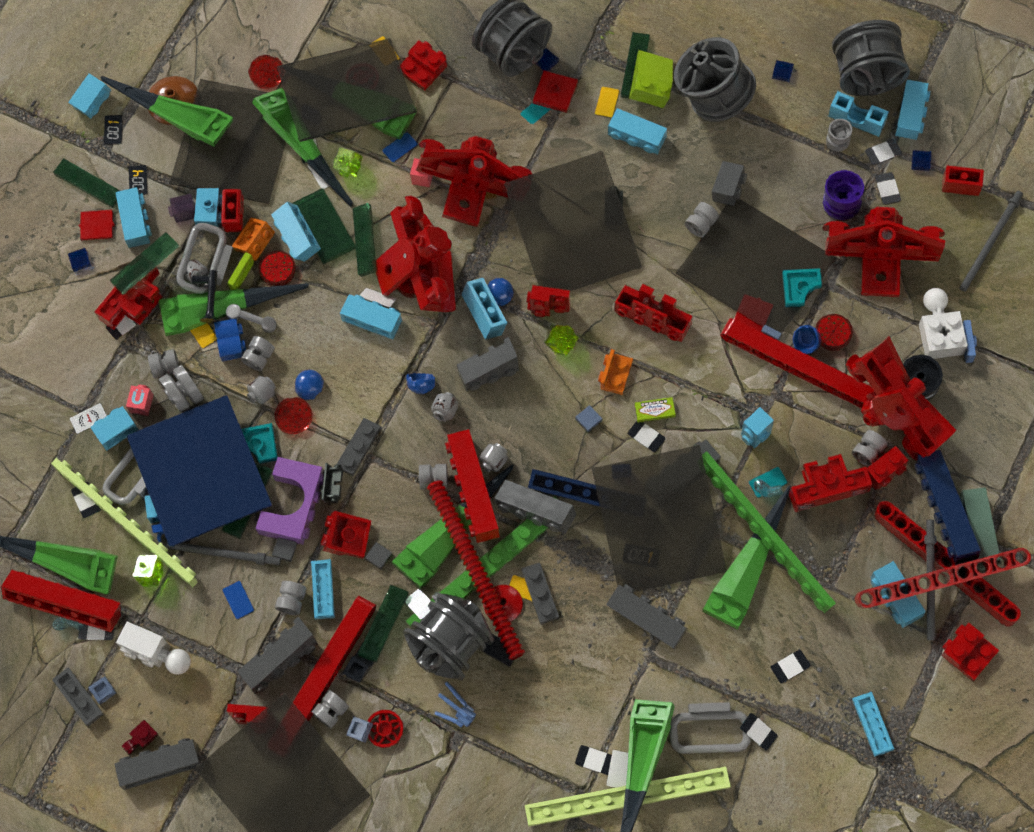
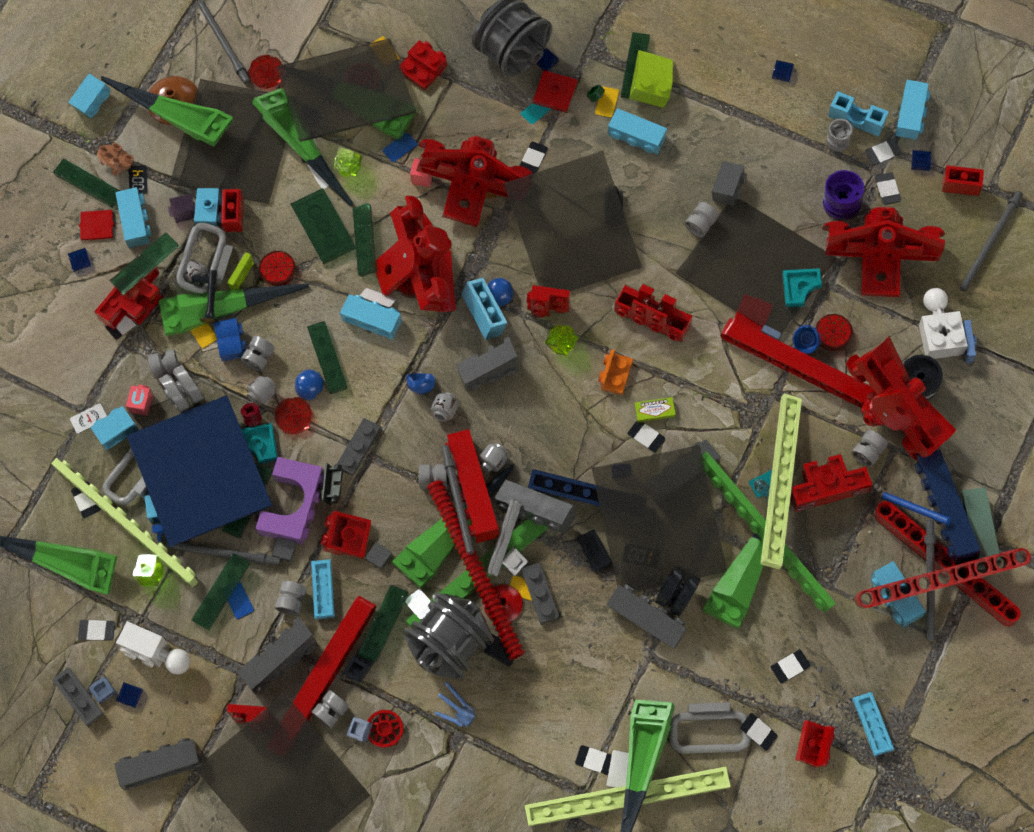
red brick [1,570,121,632] -> none
clear light blue arm [52,617,83,631] -> none
black sticker [104,115,122,144] -> none
dark red plate [122,720,158,755] -> none
light grey bar [226,304,277,333] -> none
orange bracket [232,217,275,261] -> none
medium azure brick [271,202,321,262] -> none
sand blue tile [575,405,602,432] -> none
dark grey wheel [674,37,756,122] -> none
medium azure brick [741,407,774,448] -> none
dark grey wheel [832,20,910,96] -> none
red brick [867,446,909,490] -> none
red plate [941,622,999,681] -> none
none -> nougat plate [97,143,134,176]
none -> clear blue tile [116,682,143,709]
none -> clear green tile [191,553,251,631]
none -> dark grey bar [198,1,250,84]
none -> dark red wheel [240,403,262,427]
none -> clear green tile [307,321,348,395]
none -> dark grey bar [441,445,475,554]
none -> light grey axle [487,500,522,576]
none -> white tile [502,547,528,576]
none -> sticker [519,141,548,174]
none -> black tile [577,529,612,573]
none -> dark green tile [587,85,605,102]
none -> black wheel [655,565,701,617]
none -> yellowish green plate [761,393,802,569]
none -> red bracket [795,720,835,768]
none -> blue bar [882,492,951,525]

